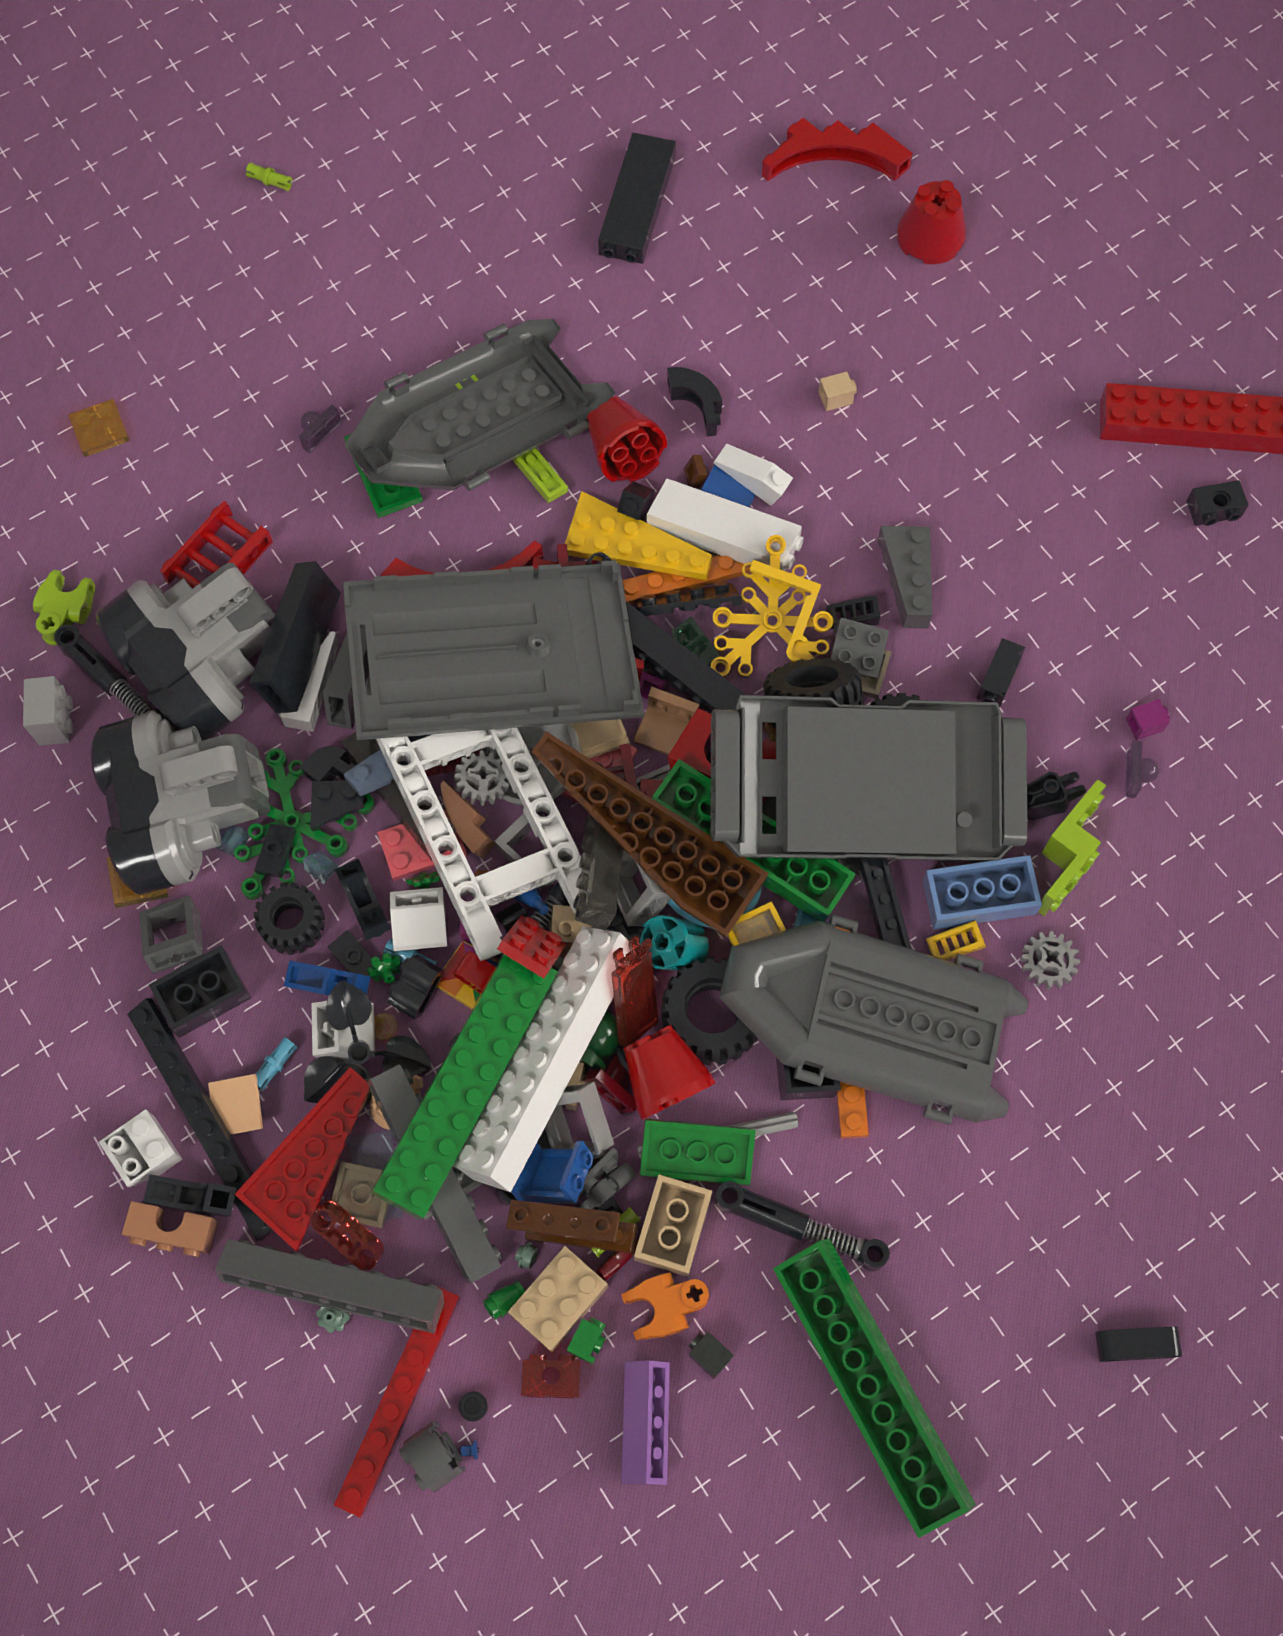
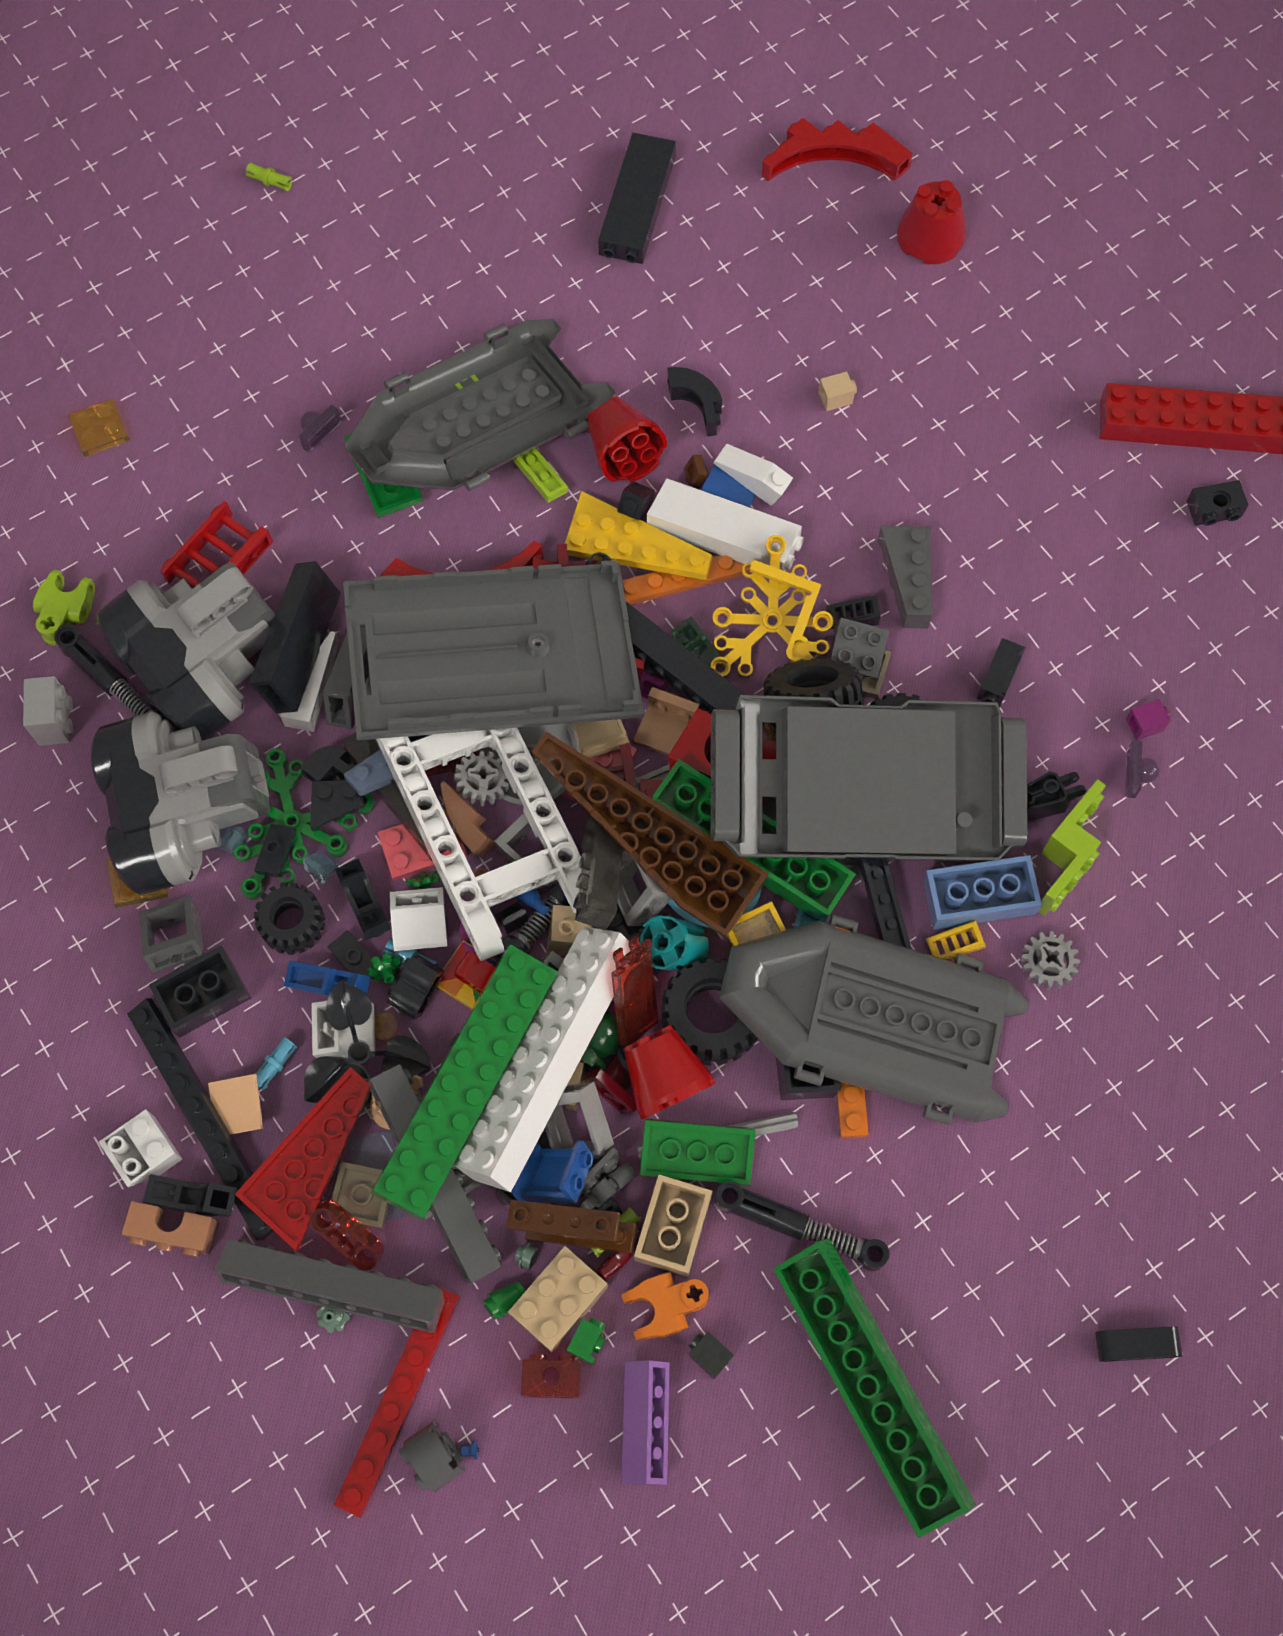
black plate [459,1391,488,1422] -> none
red plate [497,915,567,979] -> none
black wing [636,581,742,616] -> none

